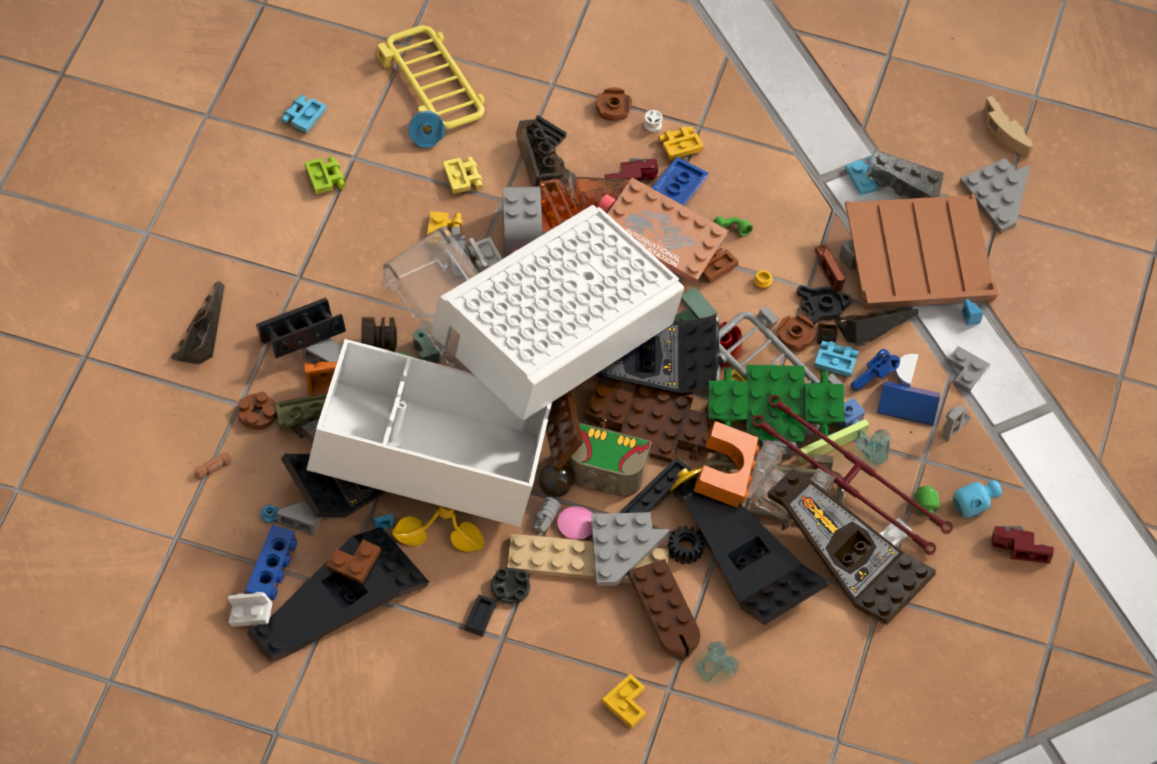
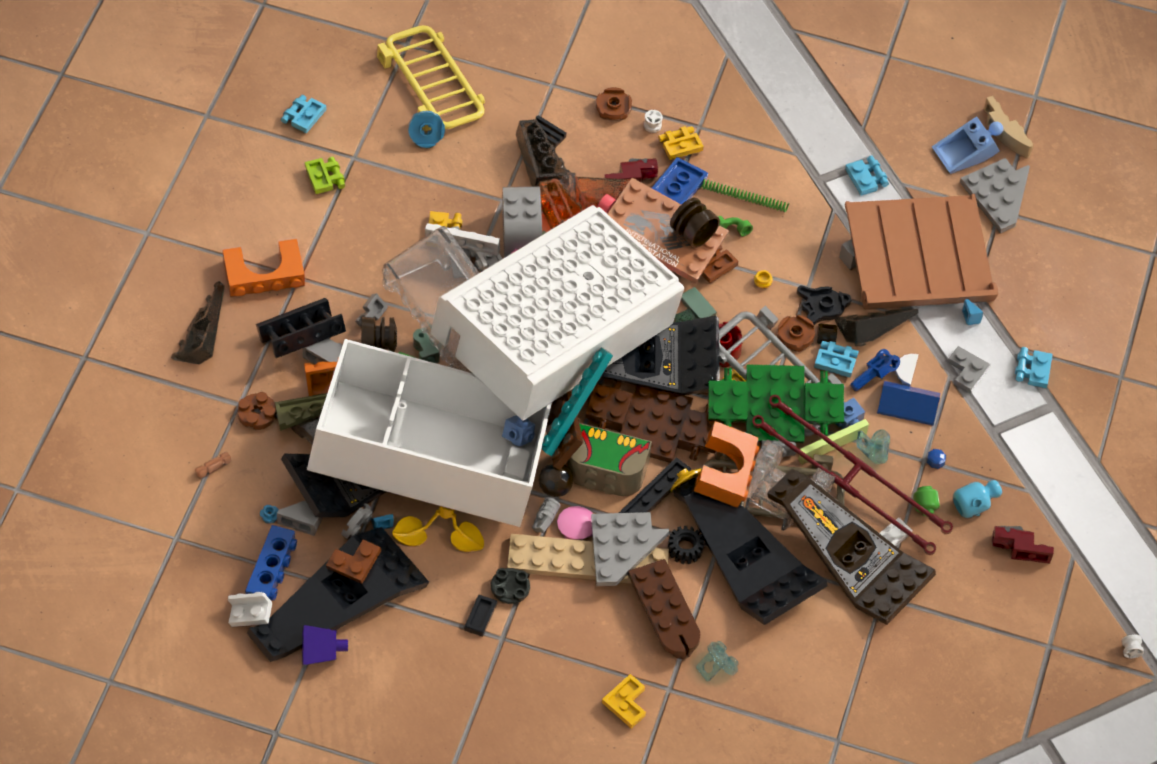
light yellow plate [443,157,483,194] -> none
copper hinge [815,244,845,292] -> none
clear smoke wedge [865,150,944,199] -> none
light grey wing [942,404,971,441] -> none
none -> orange arch [222,239,305,297]
none -> dark purple torso [302,625,348,665]
none -> light grey plate [341,503,373,540]
none -> light grey plate [355,293,388,326]
none -> white plate [425,223,500,256]
none -> medium blue brick [502,415,536,446]
none -> white tile [503,445,530,481]
none -> teal plate [541,347,613,456]
none -> dark brown wheel [670,197,720,248]
none -> bright green piece [700,179,790,212]
none -> blue tile [927,449,946,469]
none -> light blue slope [932,116,1003,174]
none -> medium azure plate [1015,347,1053,388]
none -> white wheel [1122,635,1144,658]

